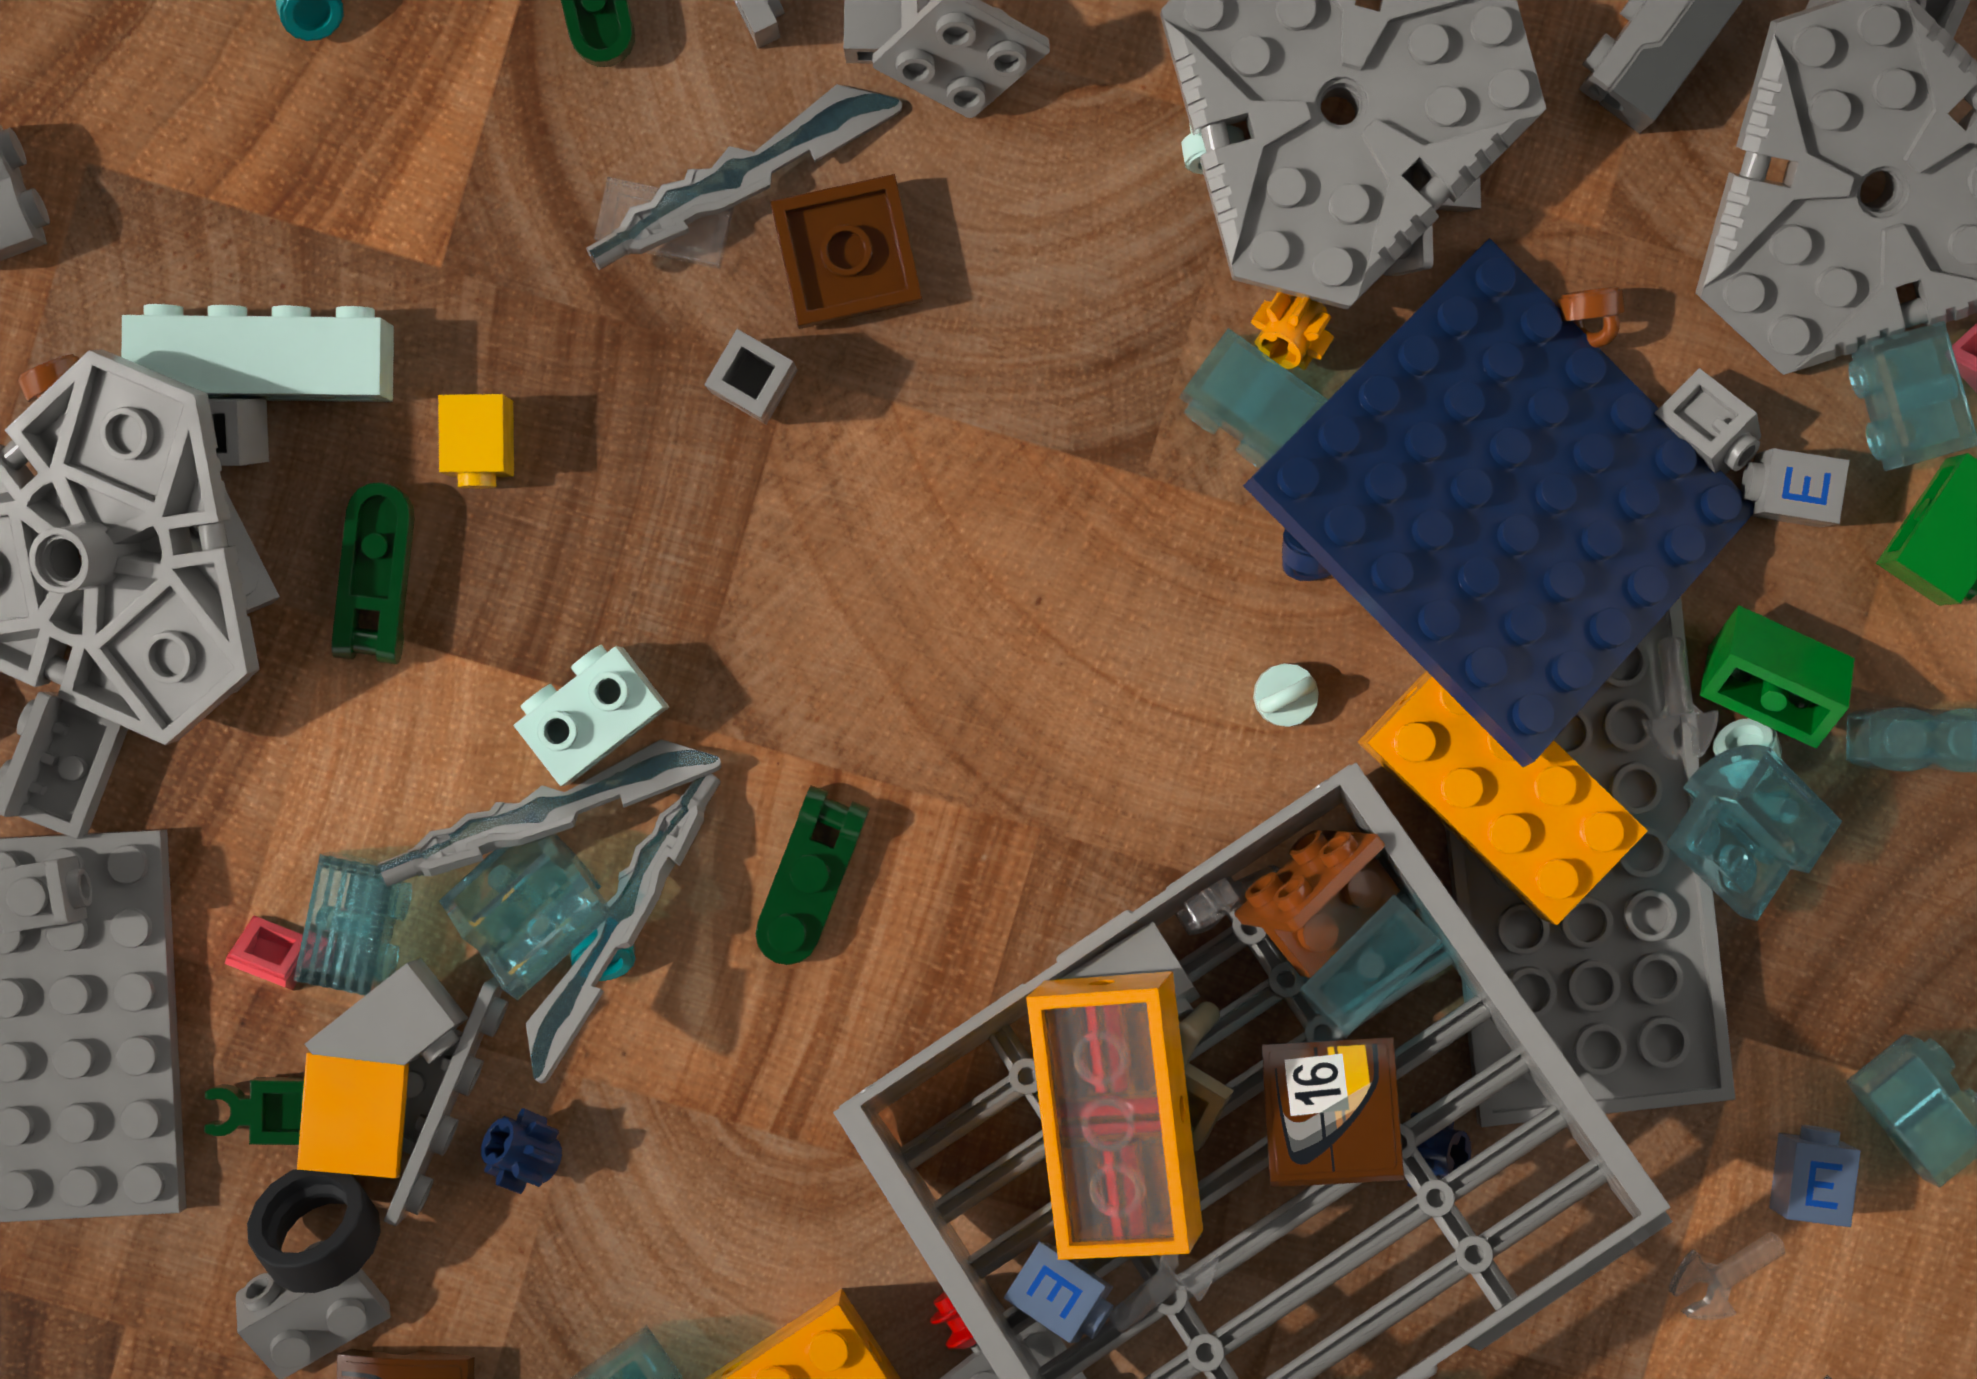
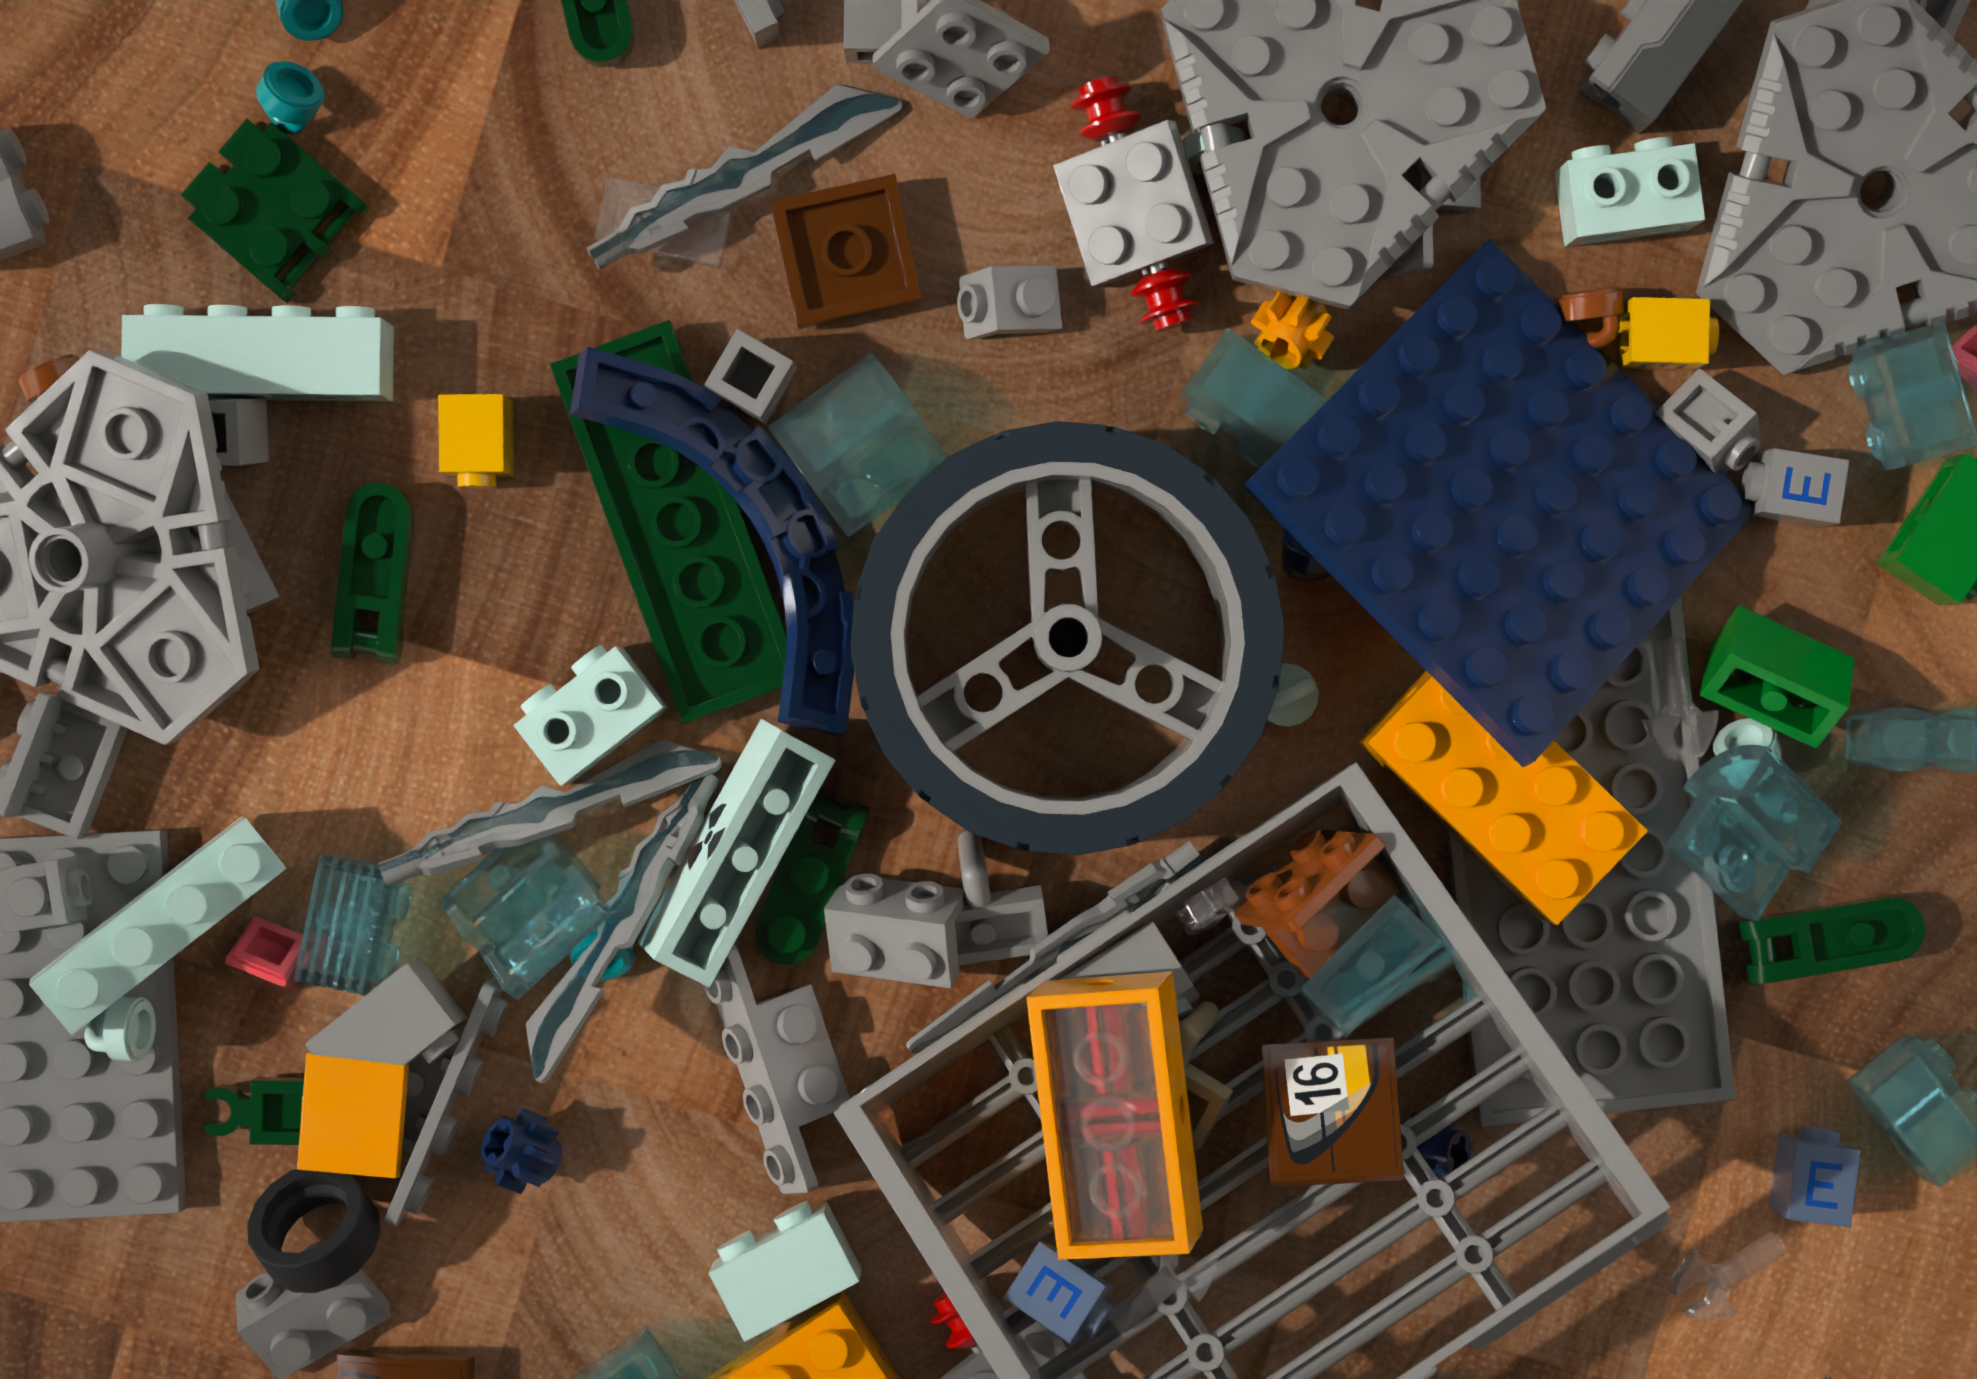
none -> light aqua brick [29,816,287,1035]
none -> light aqua tile [84,996,156,1062]
none -> dark green plate [181,118,370,304]
none -> teal tile [255,61,325,134]
none -> dark green plate [549,320,787,724]
none -> dark blue plate [570,347,854,736]
none -> light aqua brick [637,719,835,988]
none -> light grey bracket [703,945,850,1194]
none -> light aqua brick [708,1201,862,1342]
none -> clear light blue brick [768,352,947,537]
none -> light grey bracket [824,874,966,989]
none -> wheel [850,421,1285,855]
none -> light grey sword [906,840,1203,1053]
none -> light grey plate [955,831,1048,965]
none -> light grey bracket [957,266,1062,339]
none -> light grey plate [1053,76,1214,332]
none -> light aqua brick [1554,137,1705,247]
none -> yellow brick [1617,297,1719,371]
none -> dark green plate [1738,896,1925,984]

